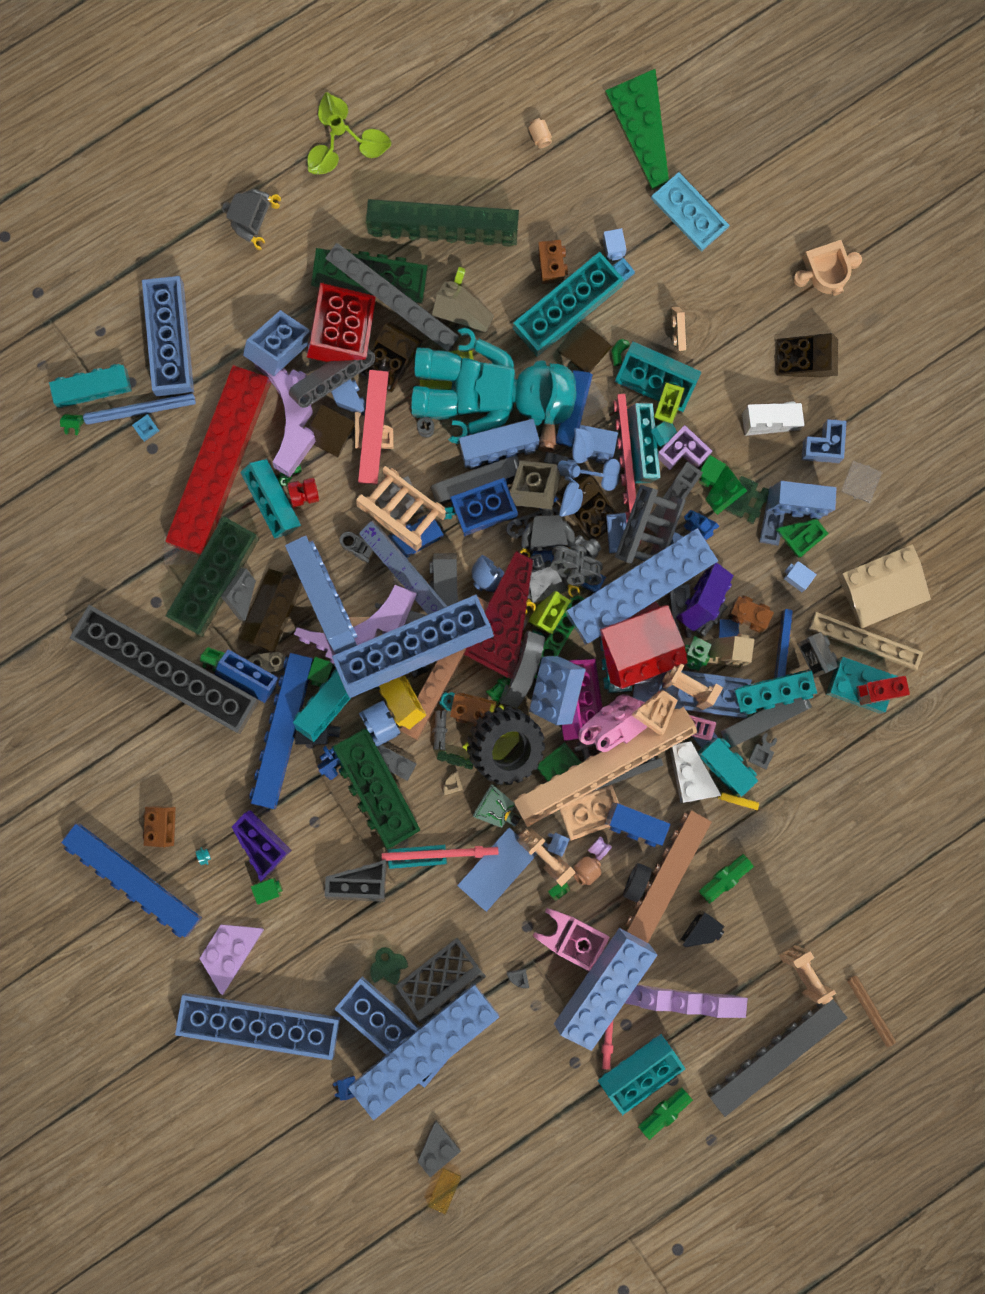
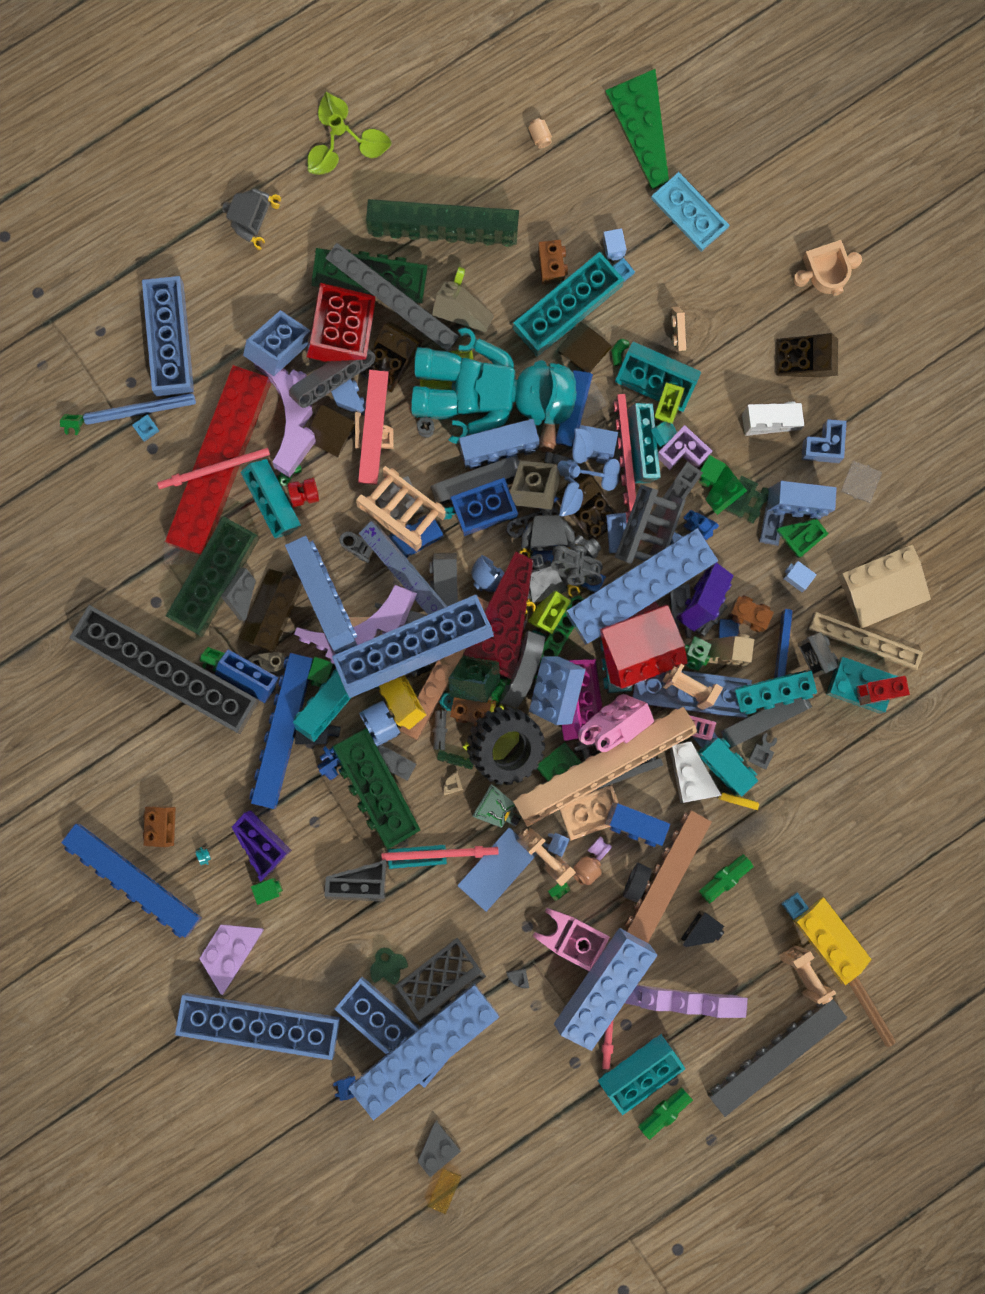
teal brick [49,364,132,409] -> none
light nougat wing [631,690,678,734] -> none
none -> coral bar [157,448,270,489]
none -> clear green brick [448,656,500,703]
none -> dark azure tile [781,892,809,920]
none -> yellow slope [793,897,872,985]

